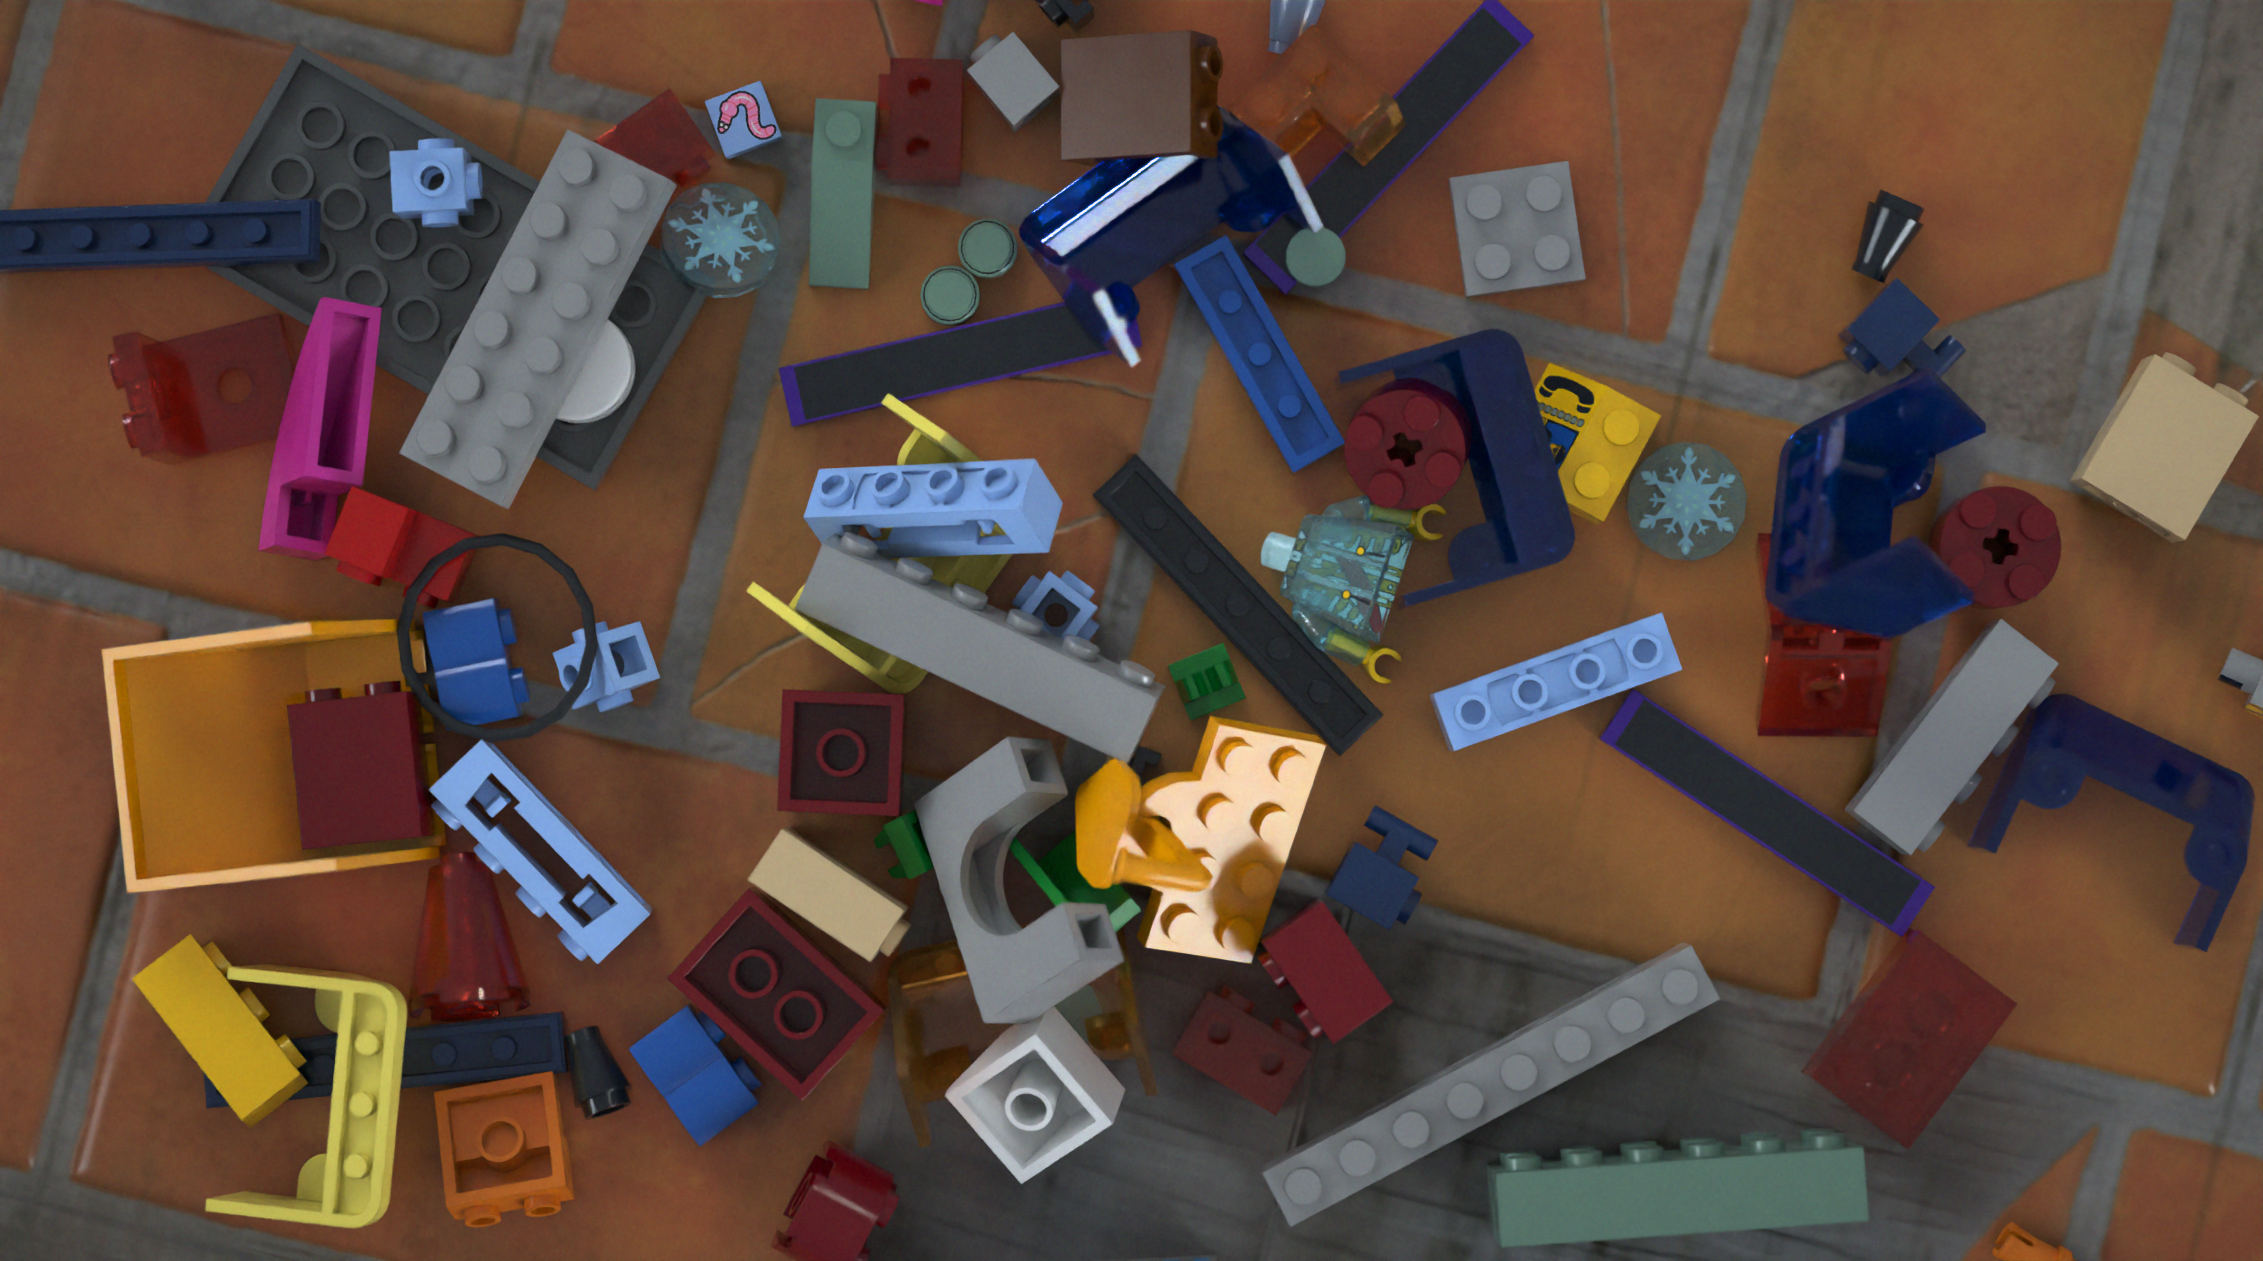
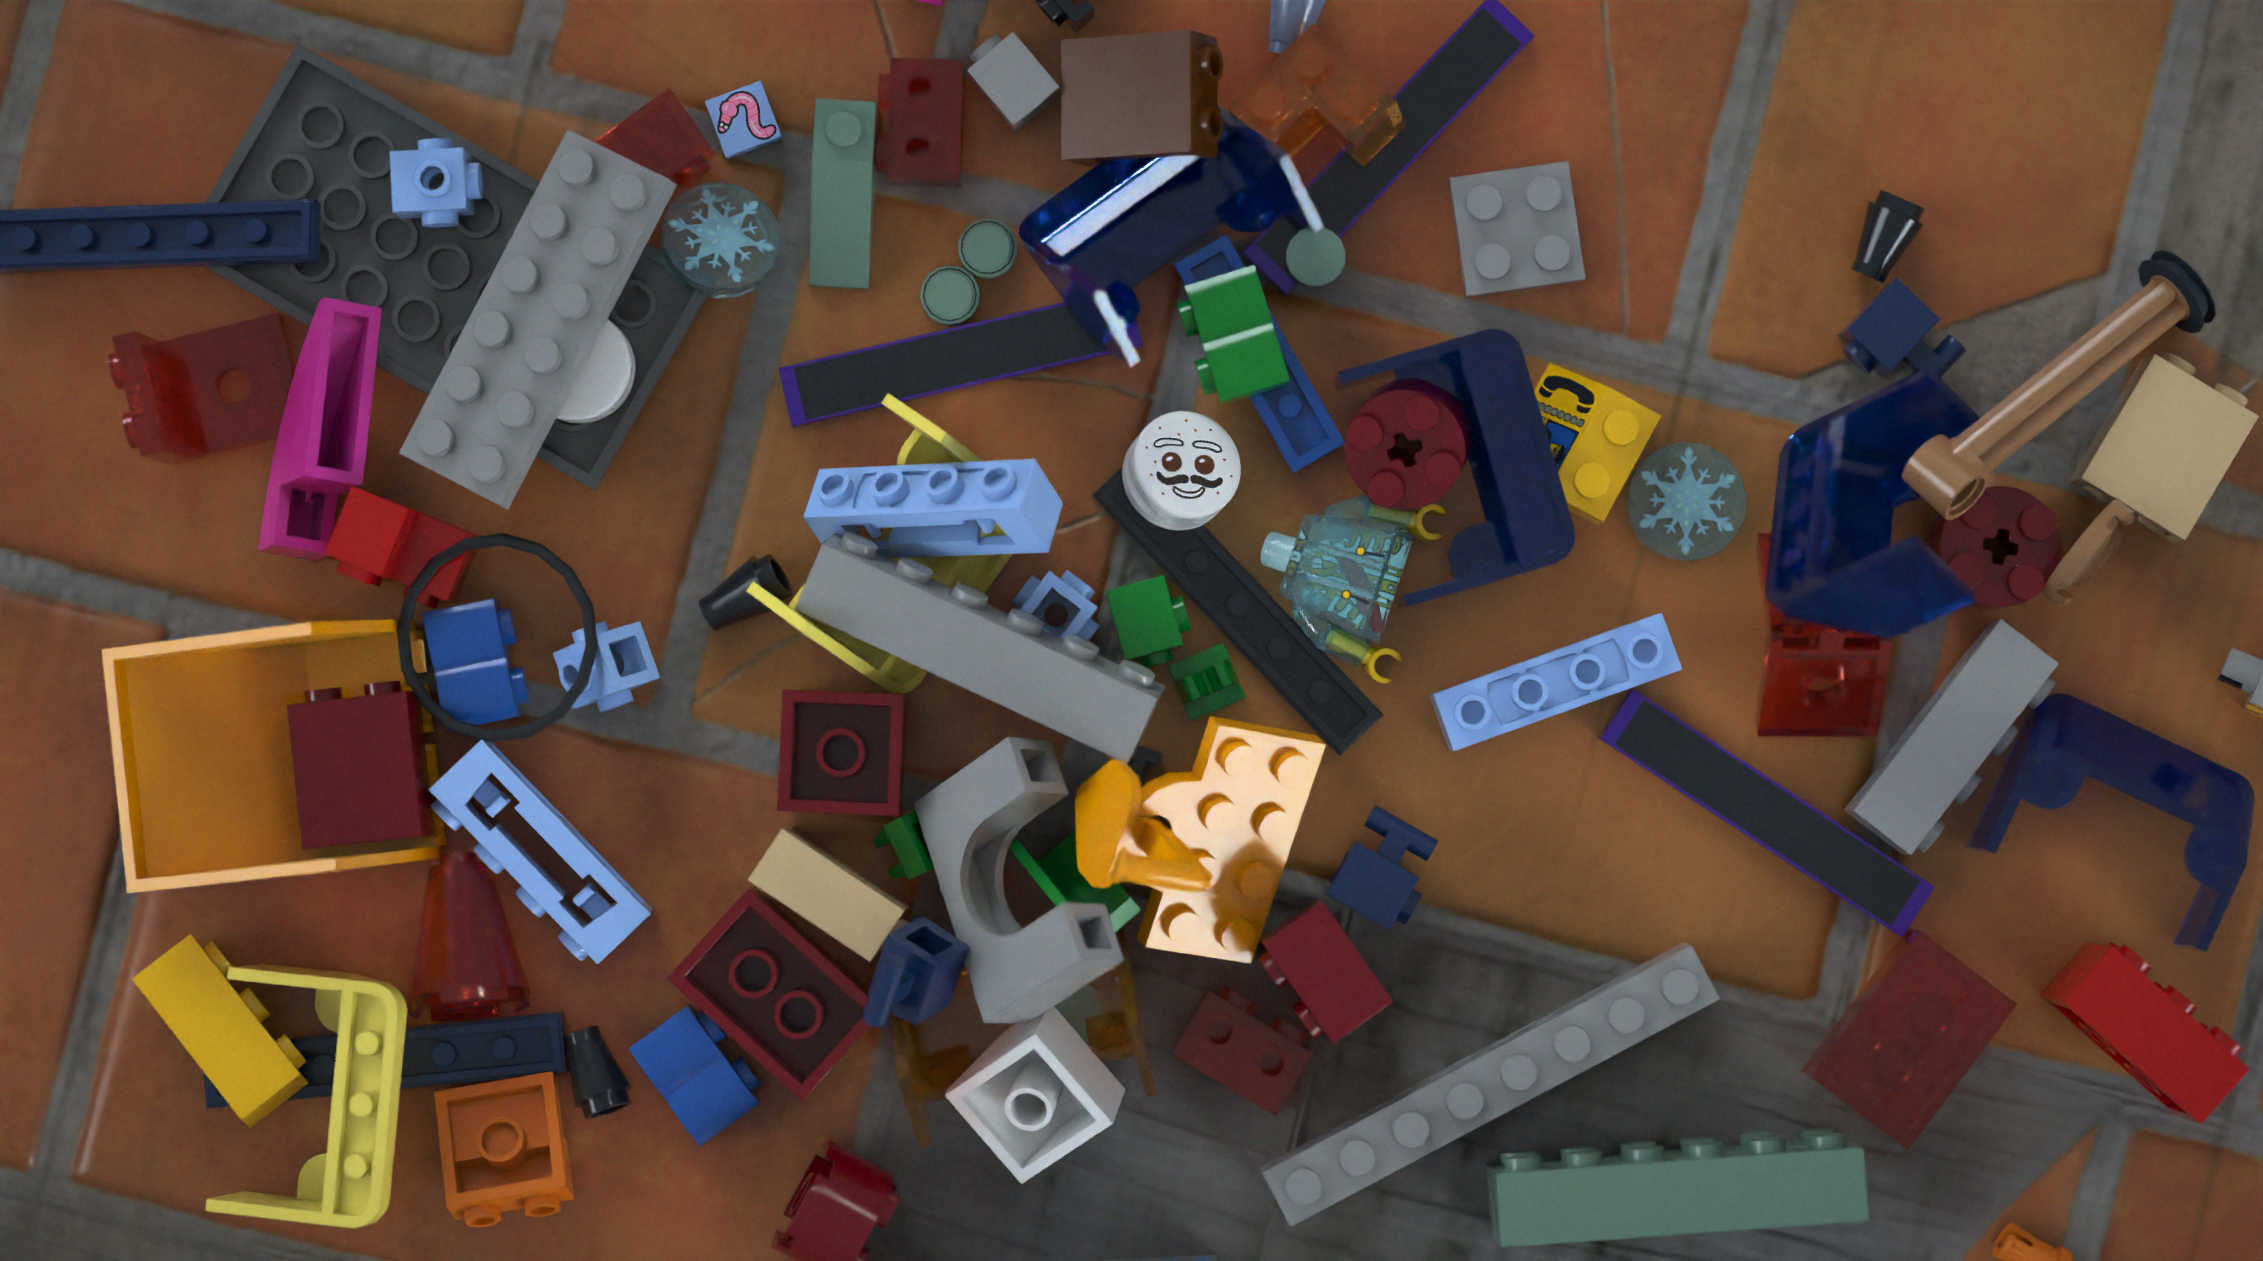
none -> black cone [699,554,793,631]
none -> dark blue brick [862,916,970,1027]
none -> green brick [1106,575,1191,668]
none -> white head [1122,411,1241,530]
none -> green brick [1176,265,1290,406]
none -> medium nougat piece [1902,250,2216,520]
none -> red brick [2040,941,2250,1124]
none -> medium nougat tile [2042,498,2135,607]

